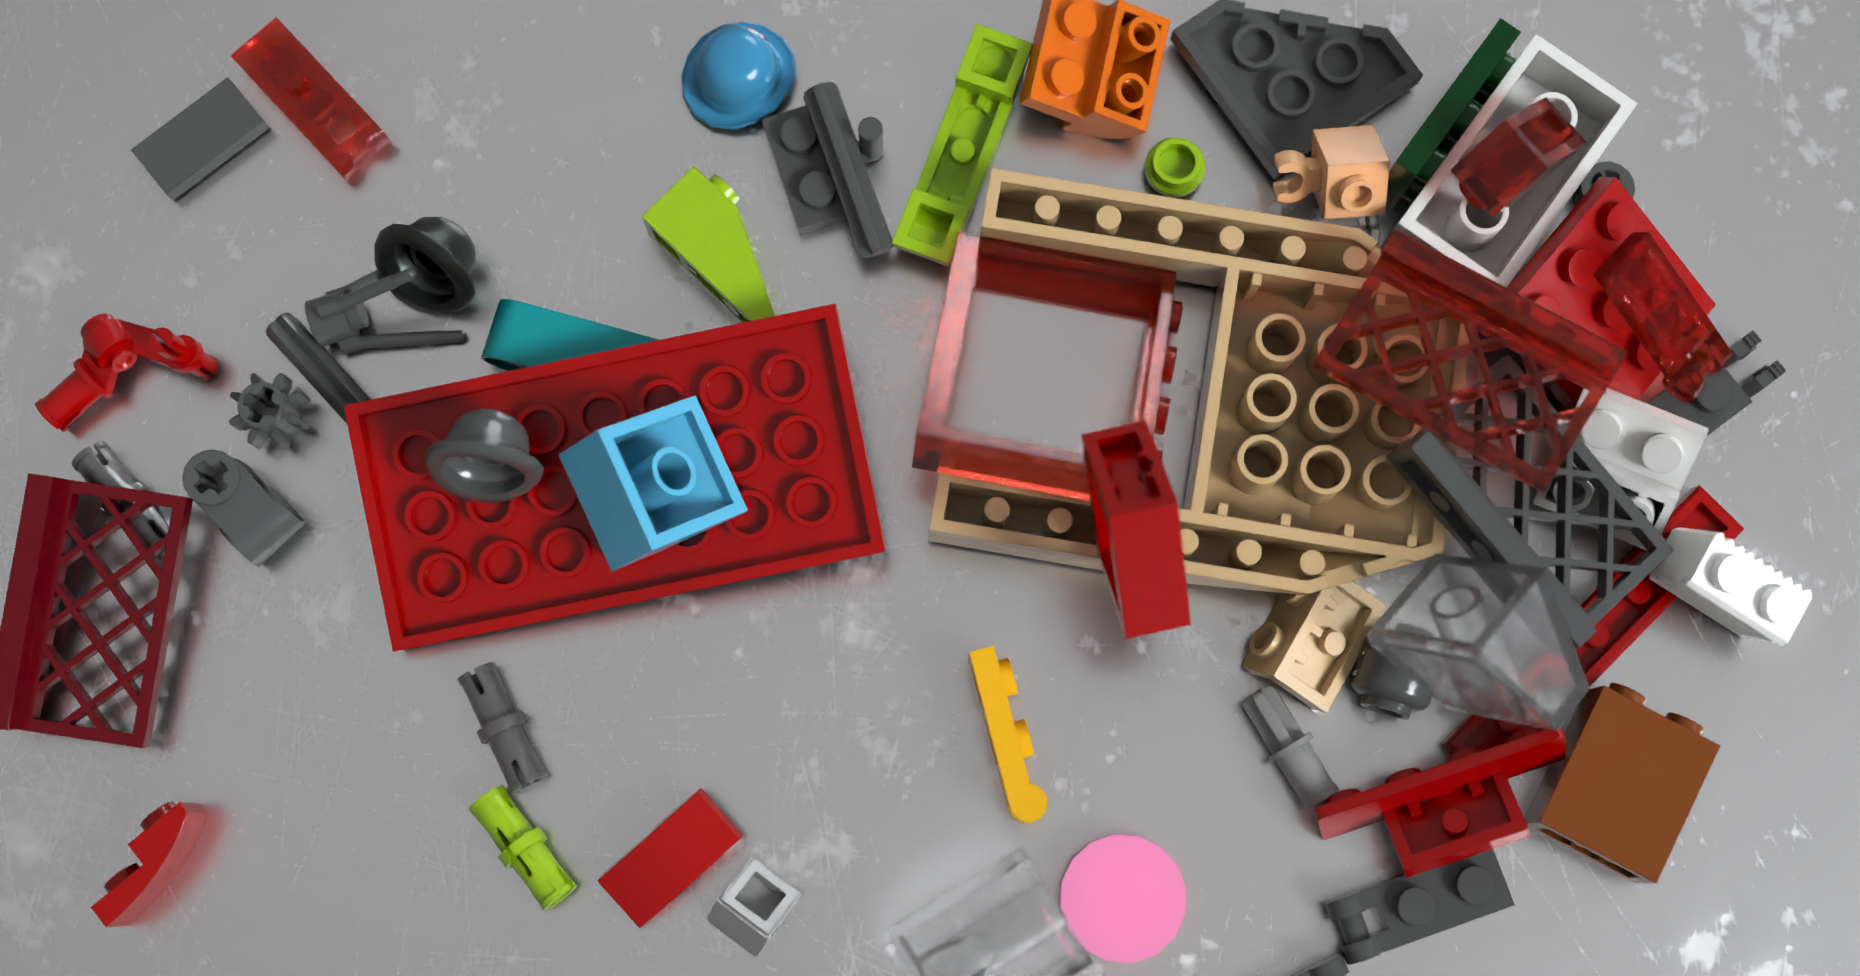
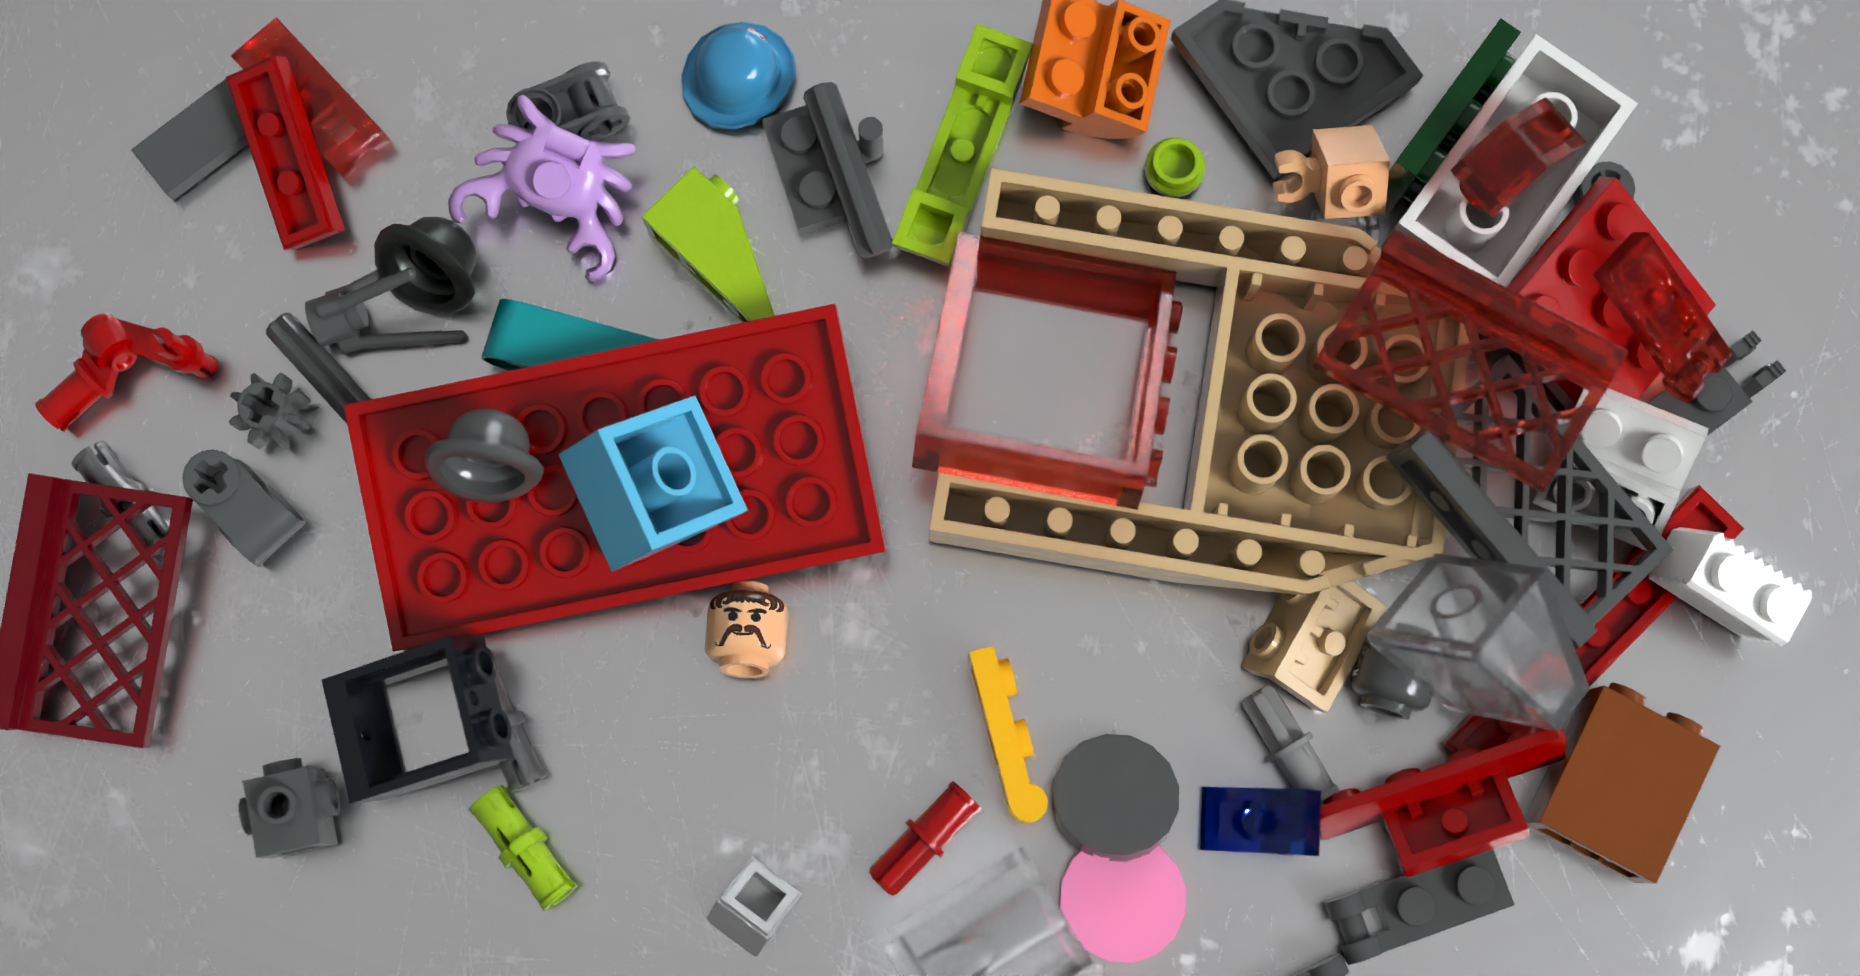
red slope [91,801,208,927] -> none
red slope [597,788,743,928] -> none
red window [1081,421,1191,639] -> none
none -> red tile [226,56,345,250]
none -> dark grey brick [239,758,340,858]
none -> black window [322,636,514,804]
none -> lavender animal [448,95,636,282]
none -> dark grey piece [506,61,630,141]
none -> light nougat head [704,581,789,678]
none -> red axle [869,781,981,896]
none -> dark grey tile [1052,734,1179,862]
none -> clear blue slope [1200,787,1321,857]

